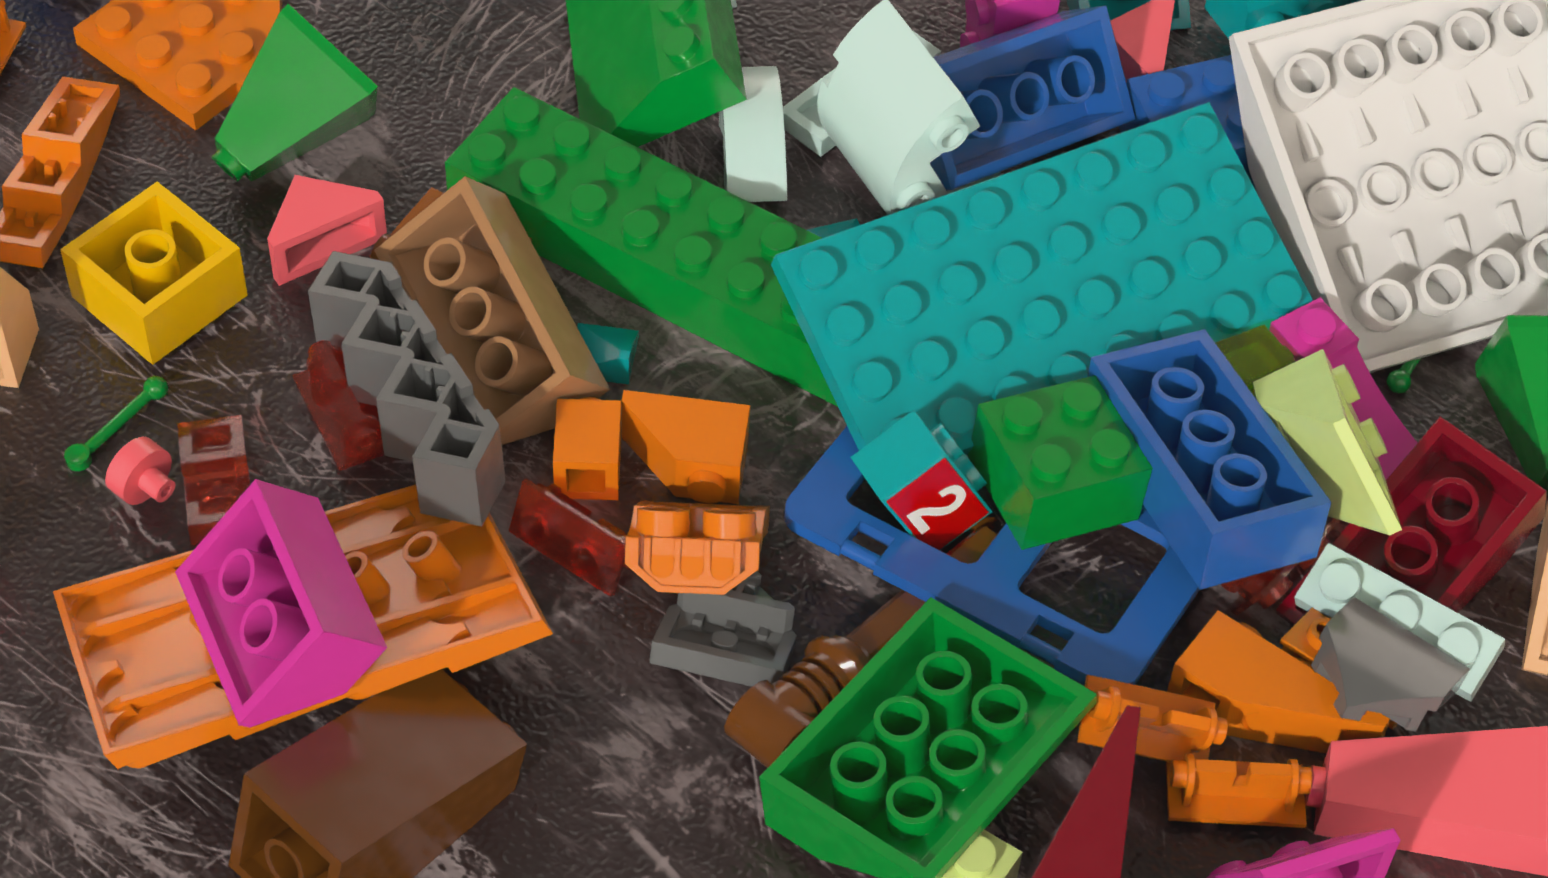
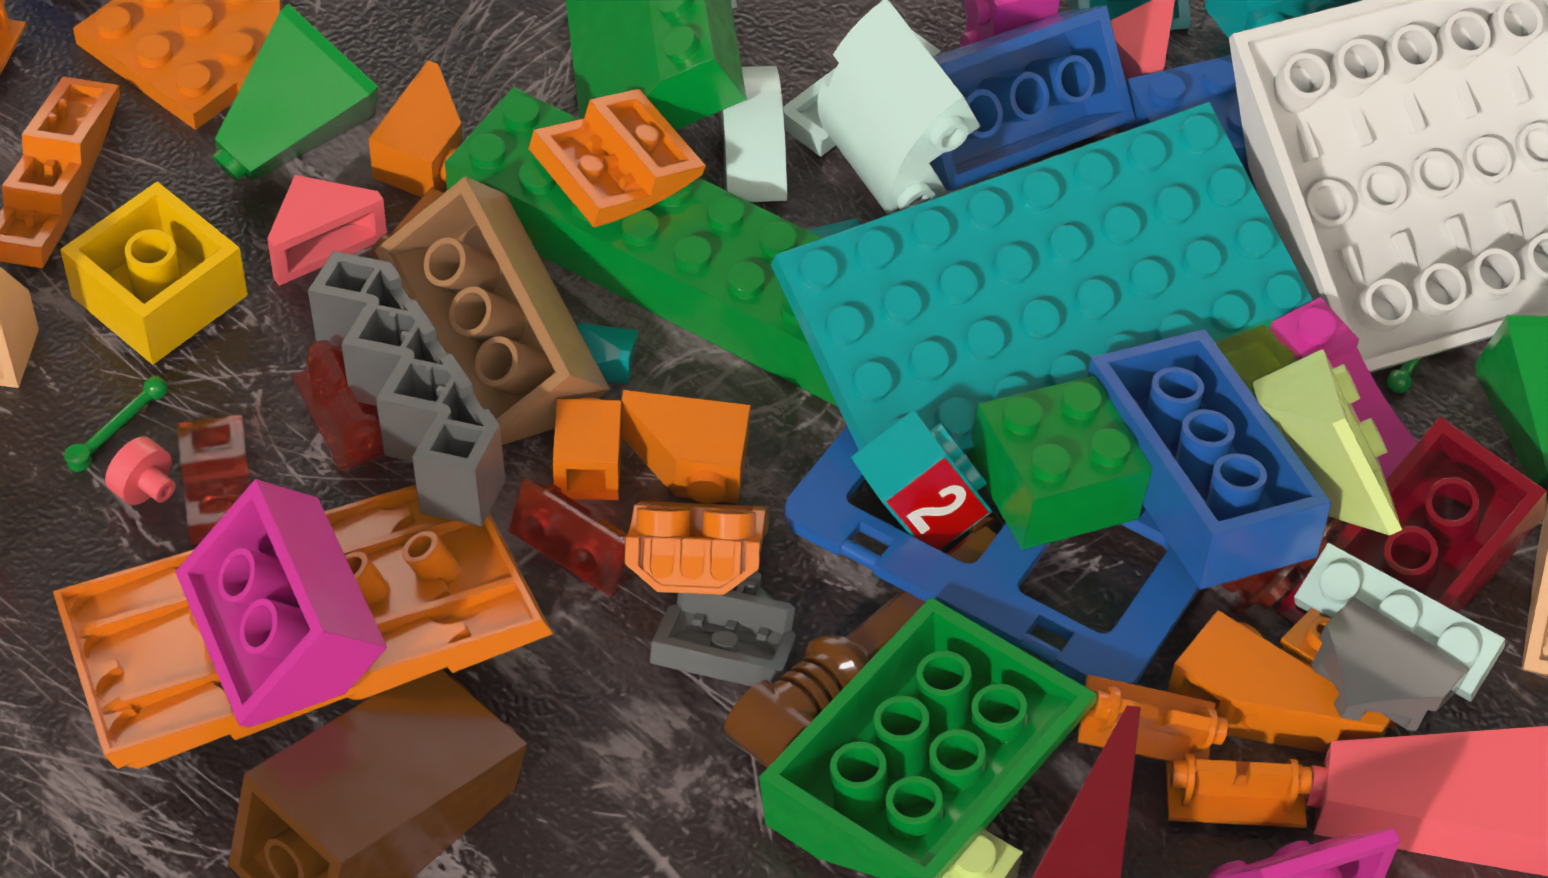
none -> orange slope [368,60,463,198]
none -> orange slope [528,89,706,227]

